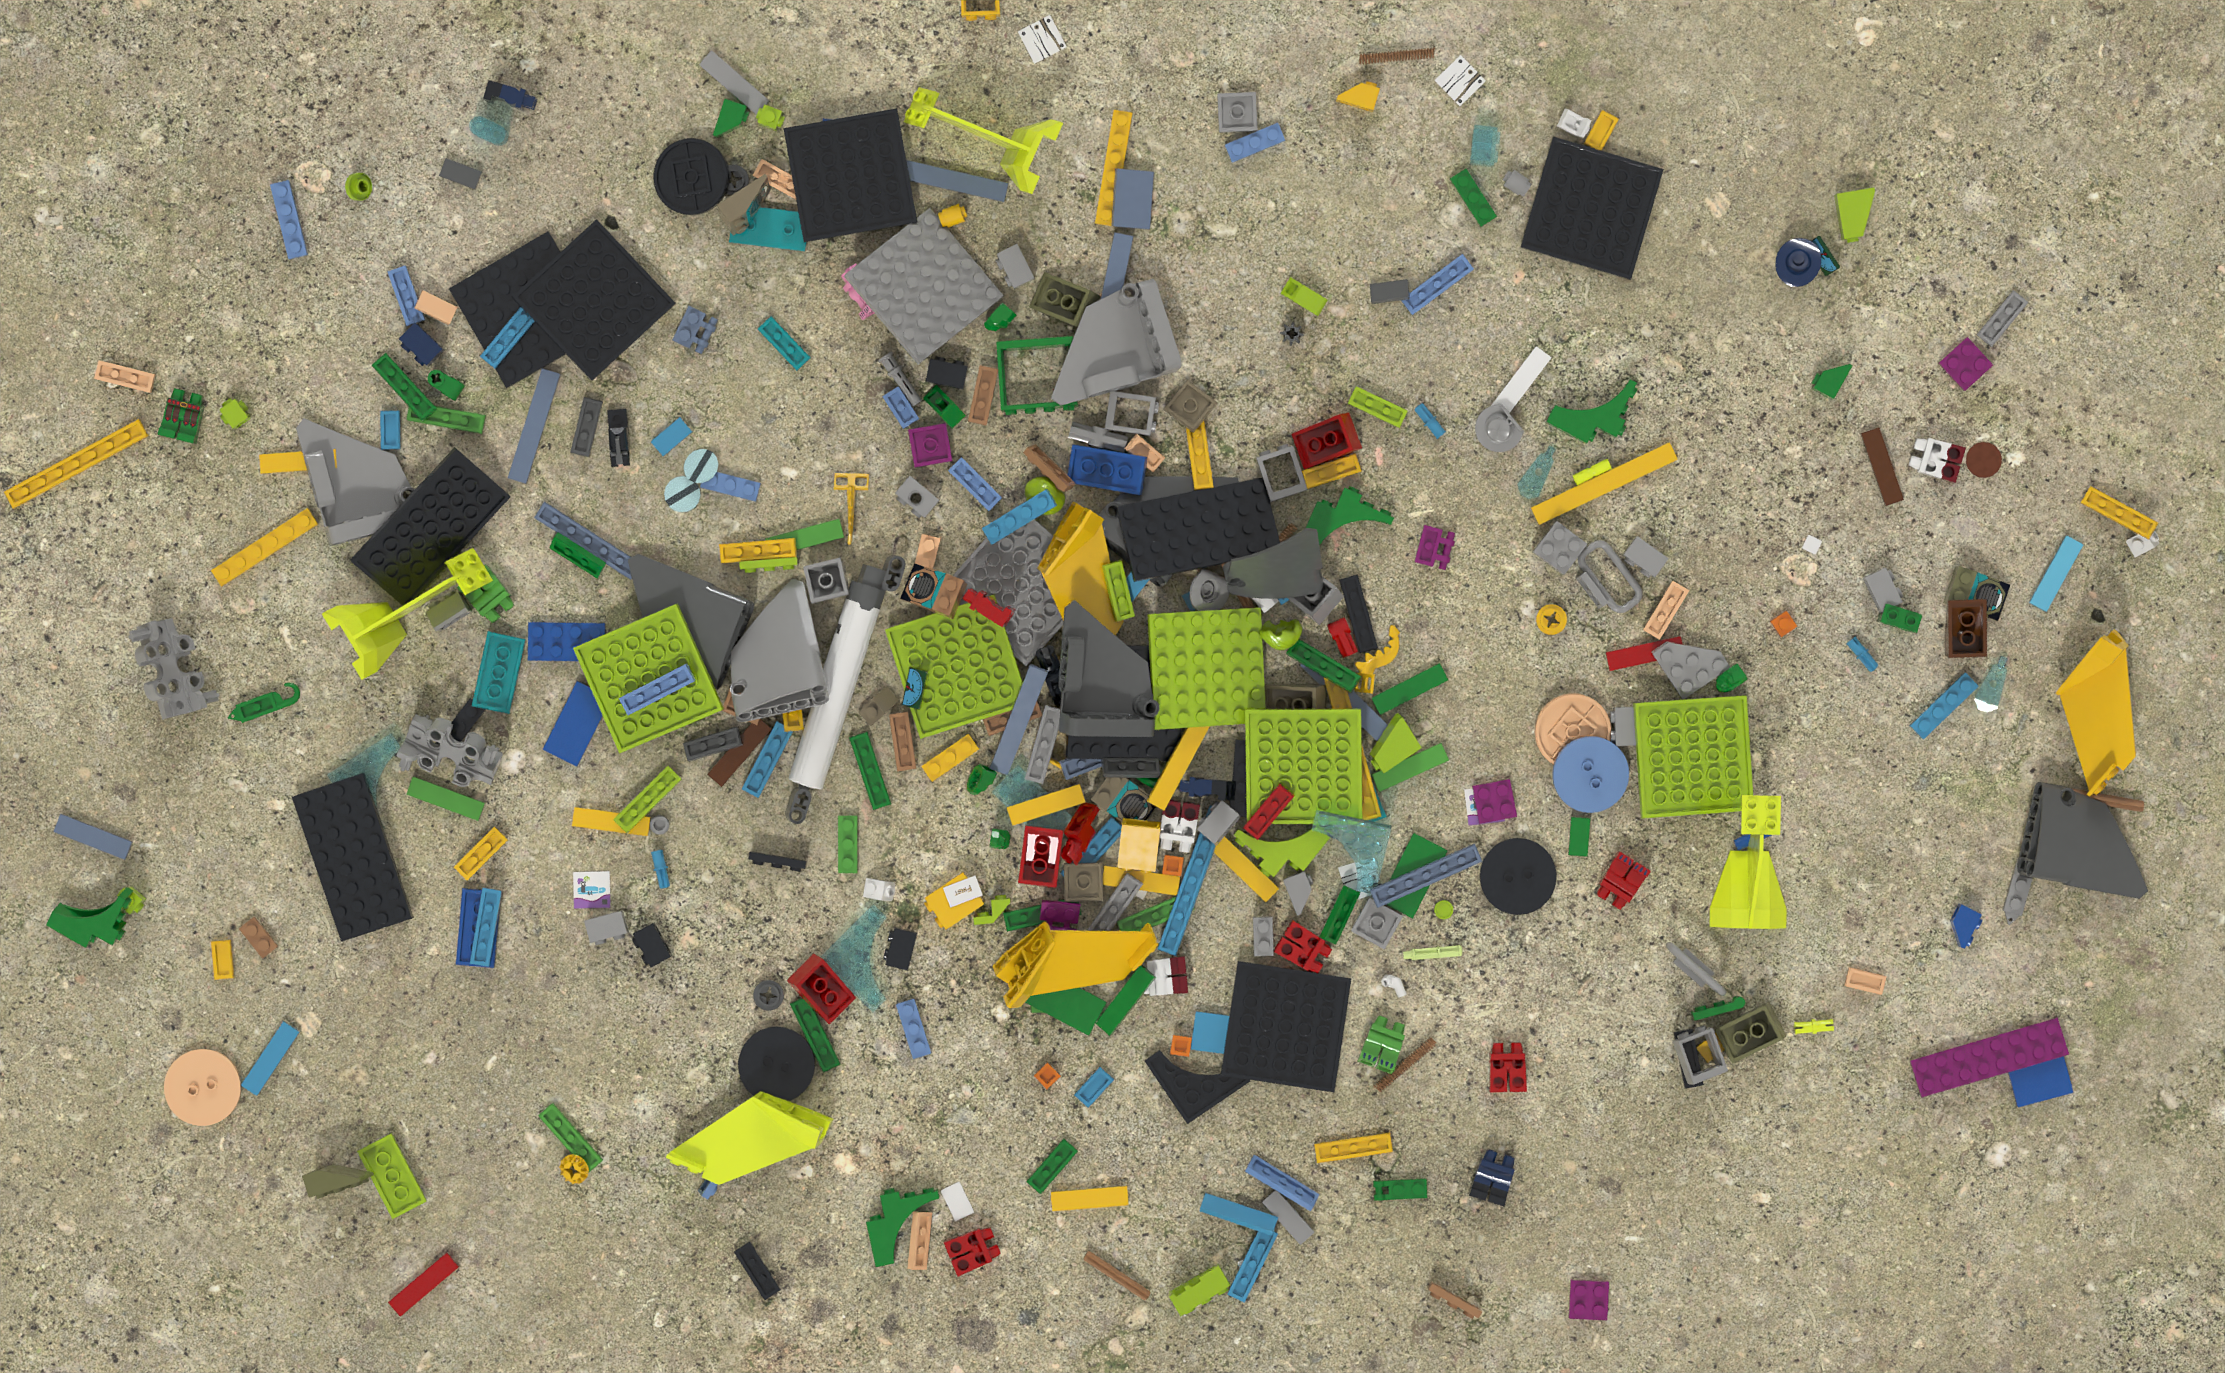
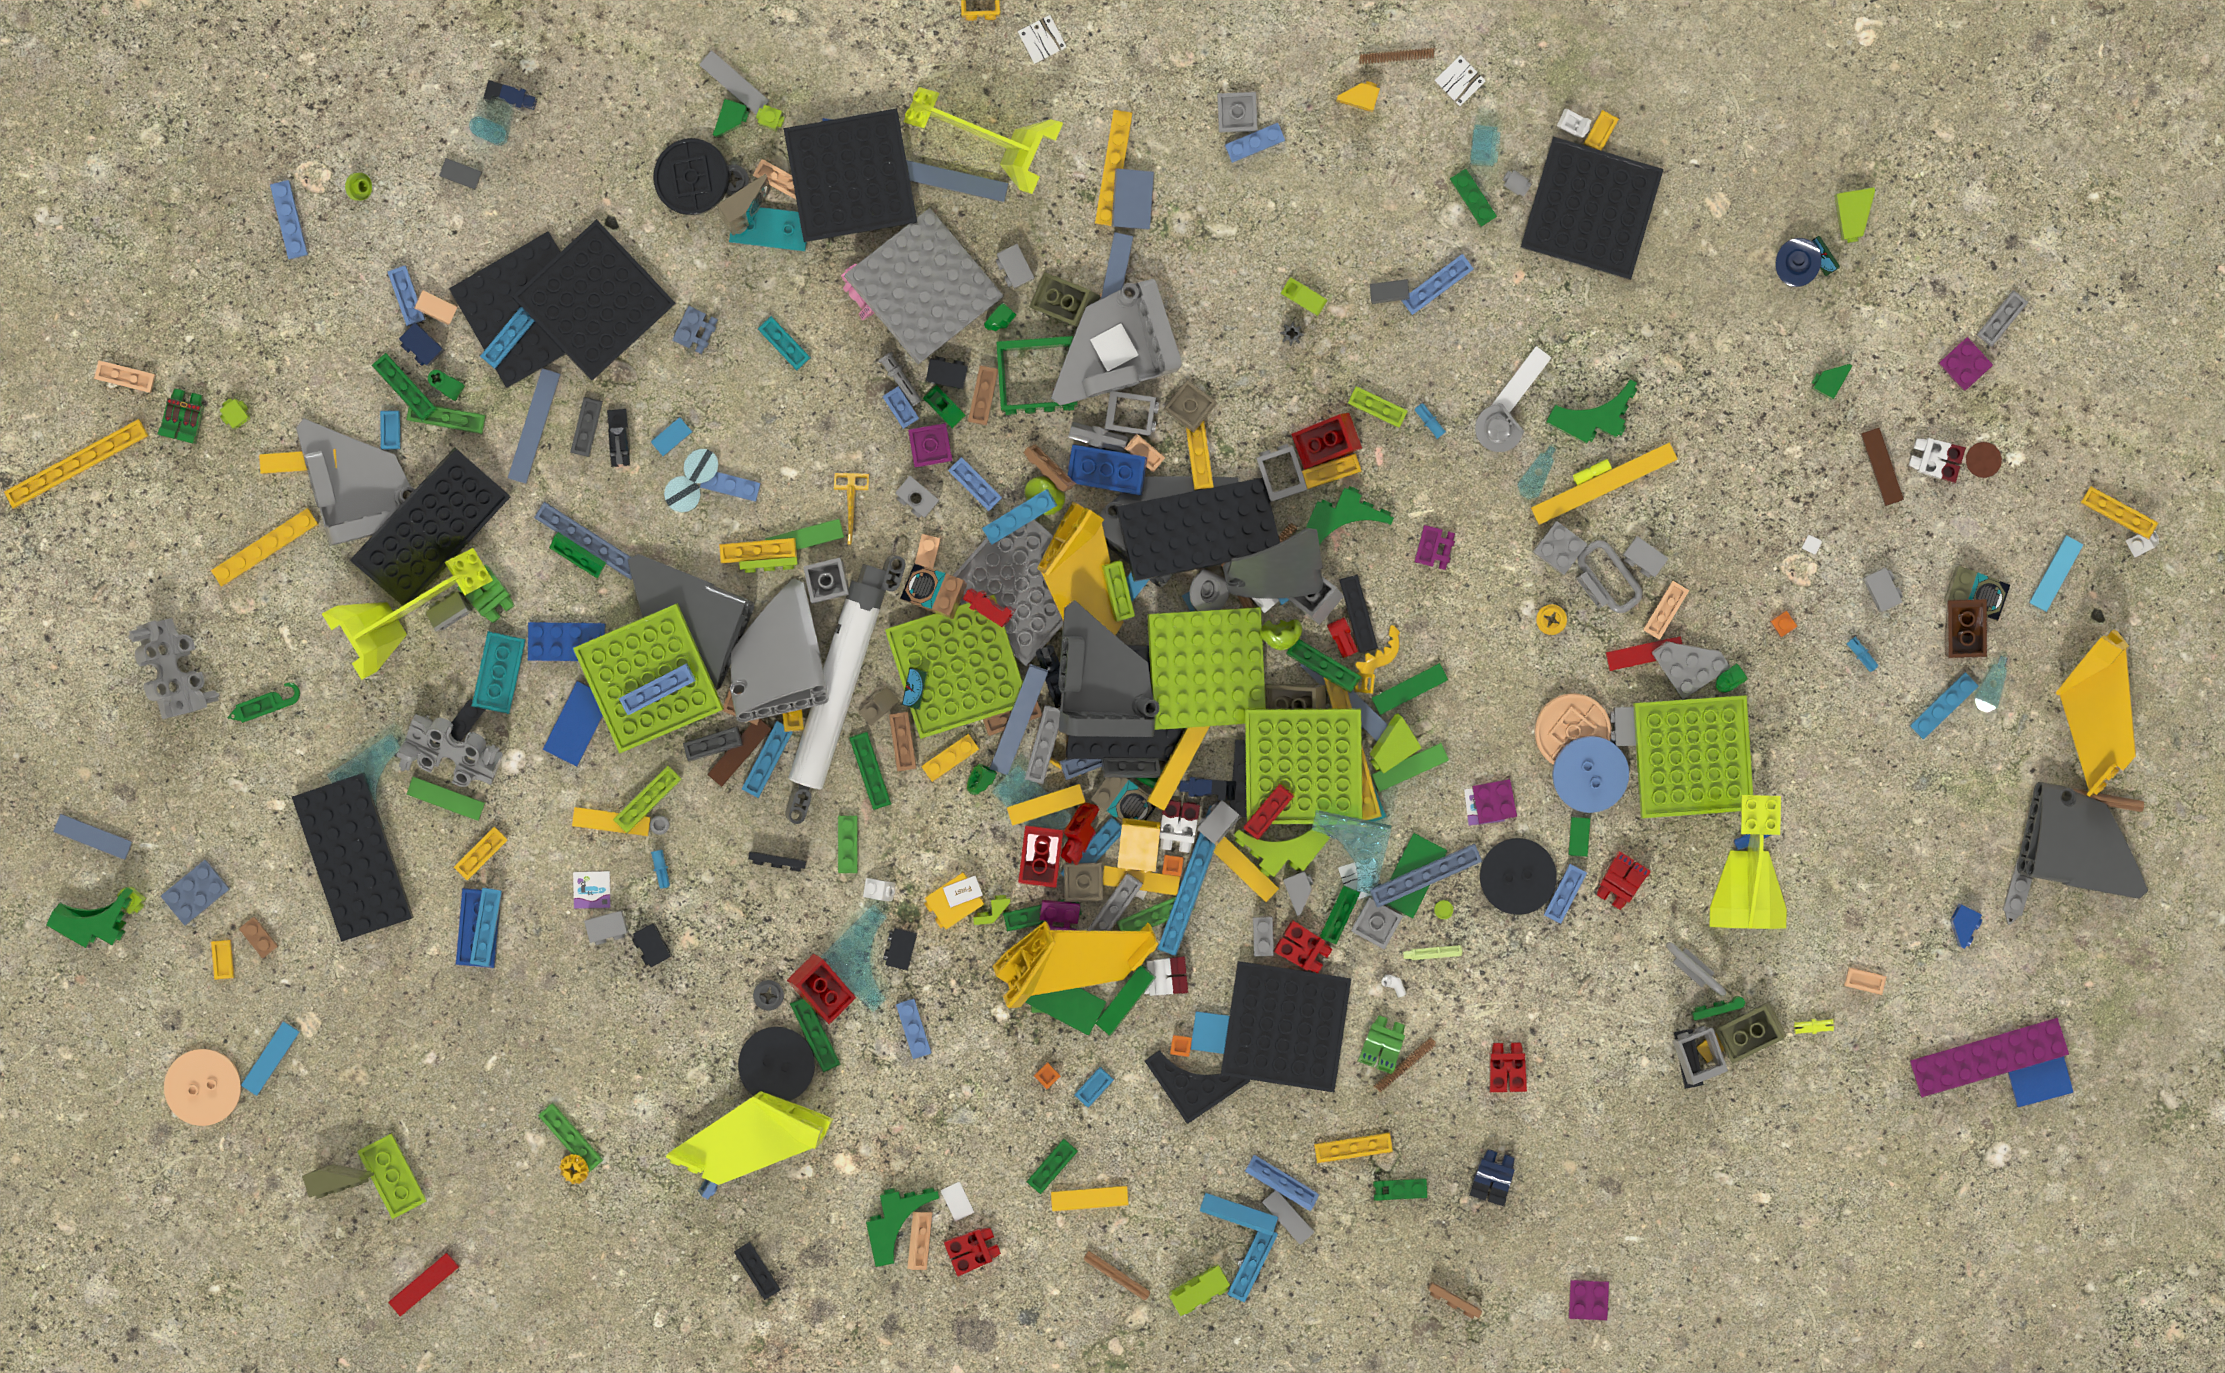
yellow brick [938,204,968,228] -> none
green rock [989,828,1011,849] -> none
green bracket [1877,604,1922,633] -> none
none -> sand blue plate [161,860,230,926]
none -> white sticker [1090,323,1138,372]
none -> medium blue plate [1543,864,1587,924]

